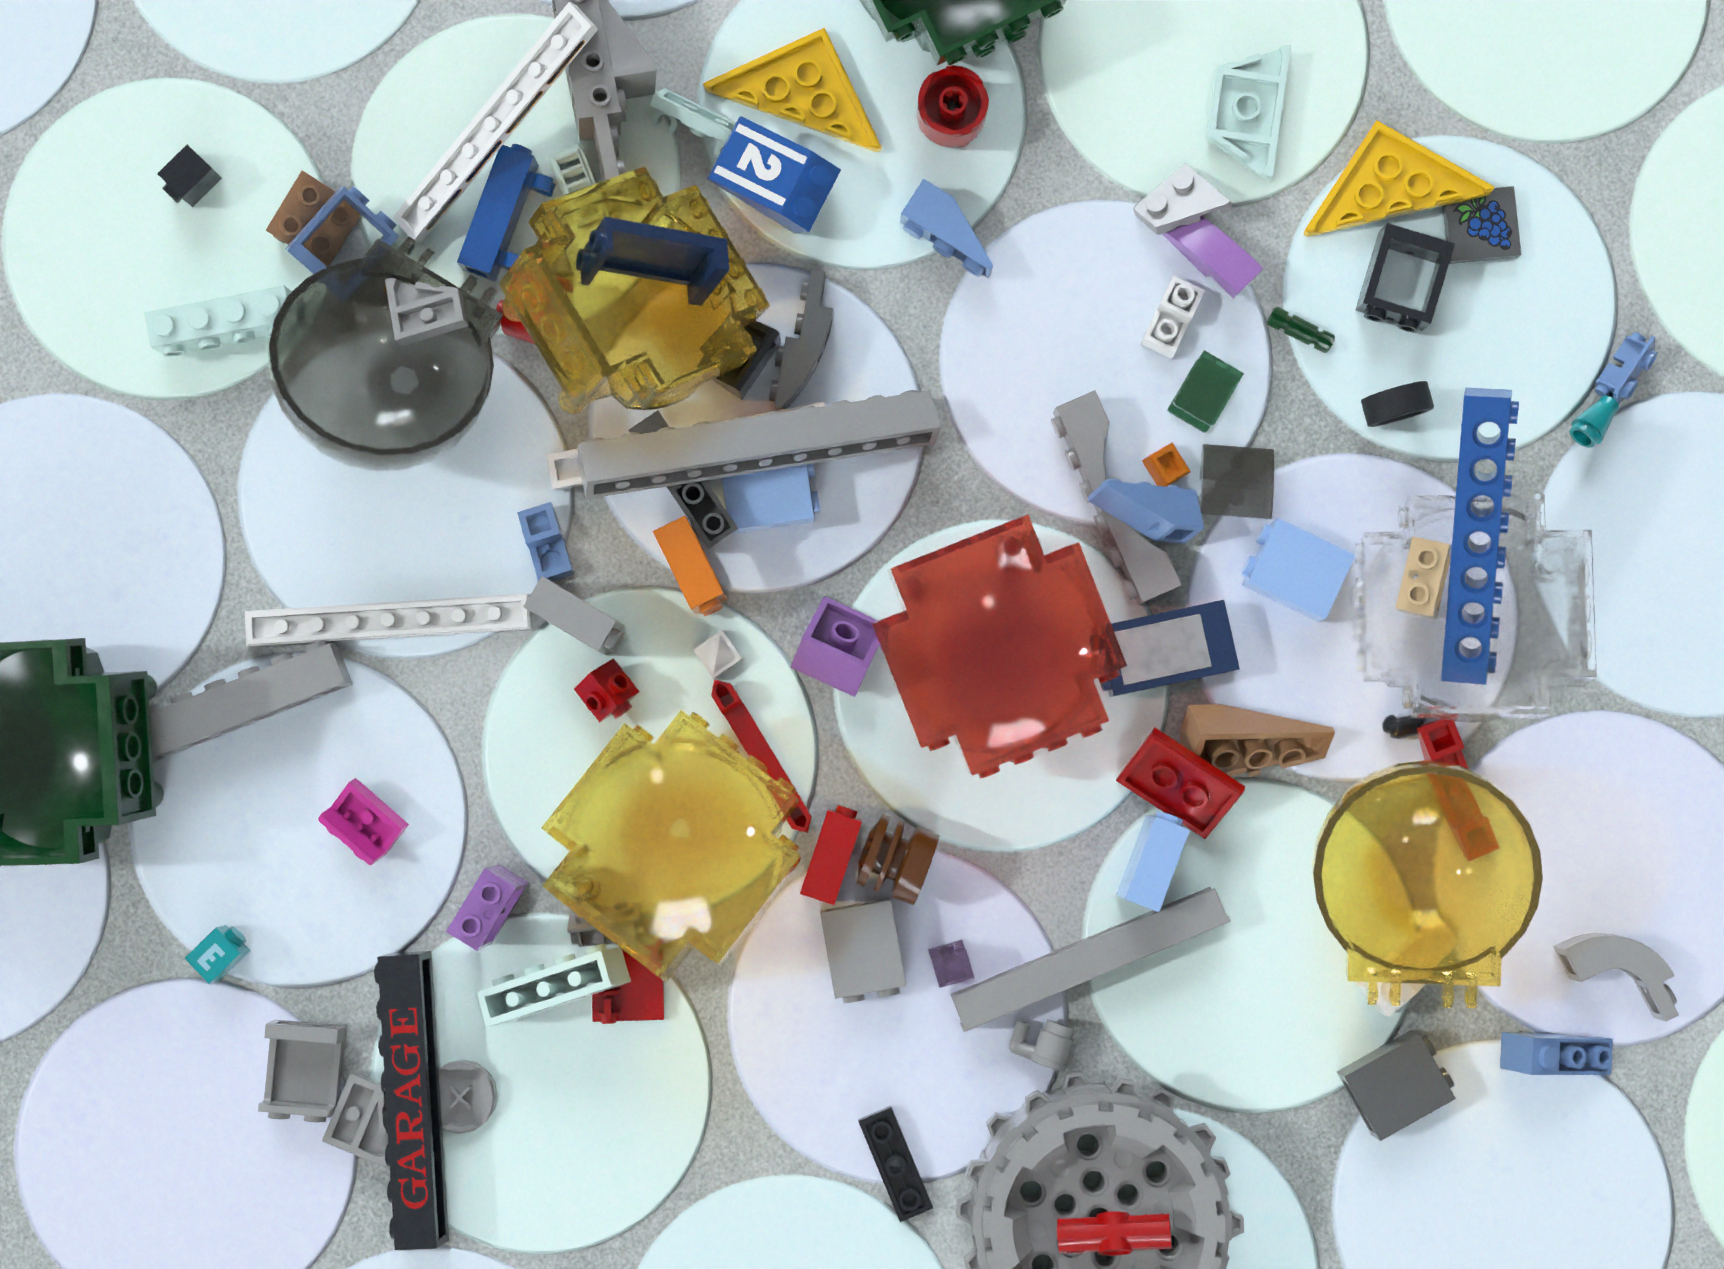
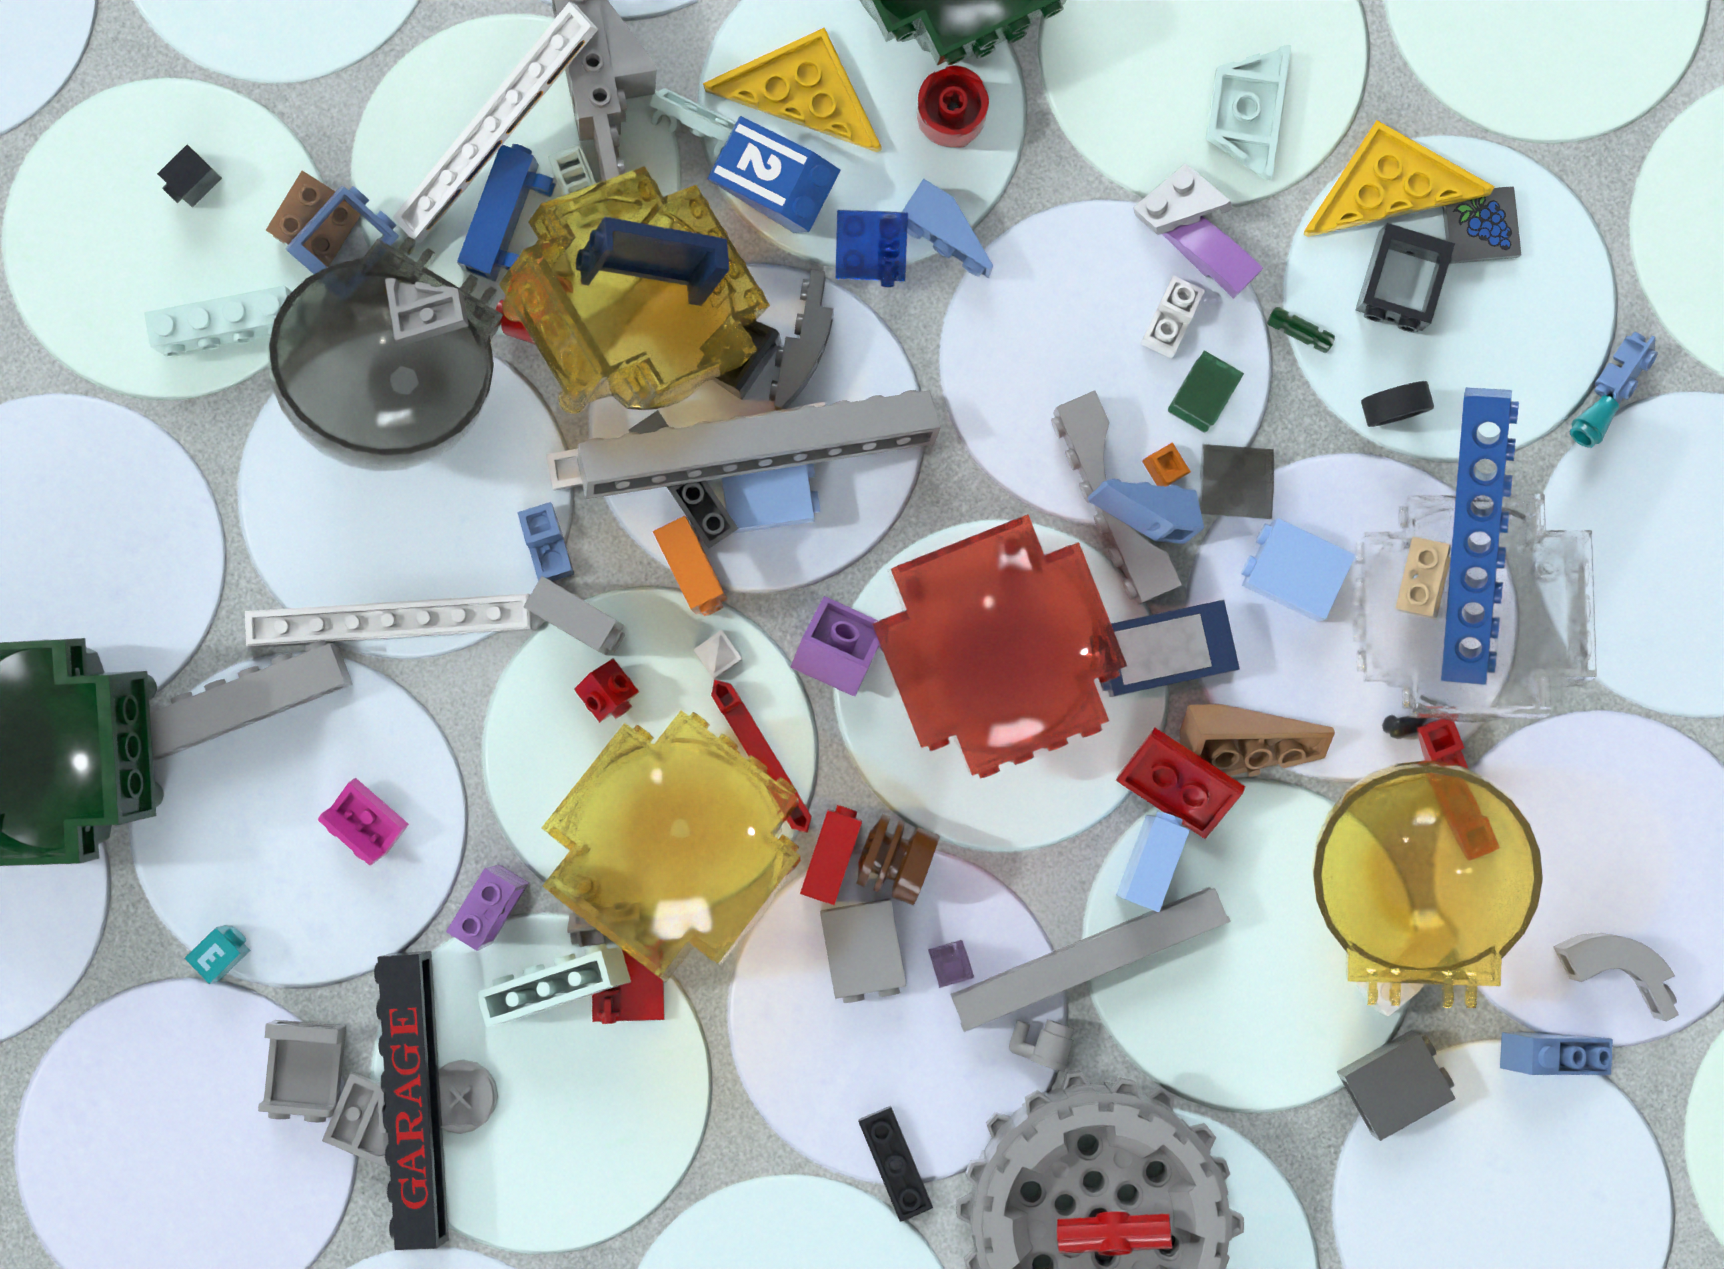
none -> clear blue hinge [835,209,908,287]

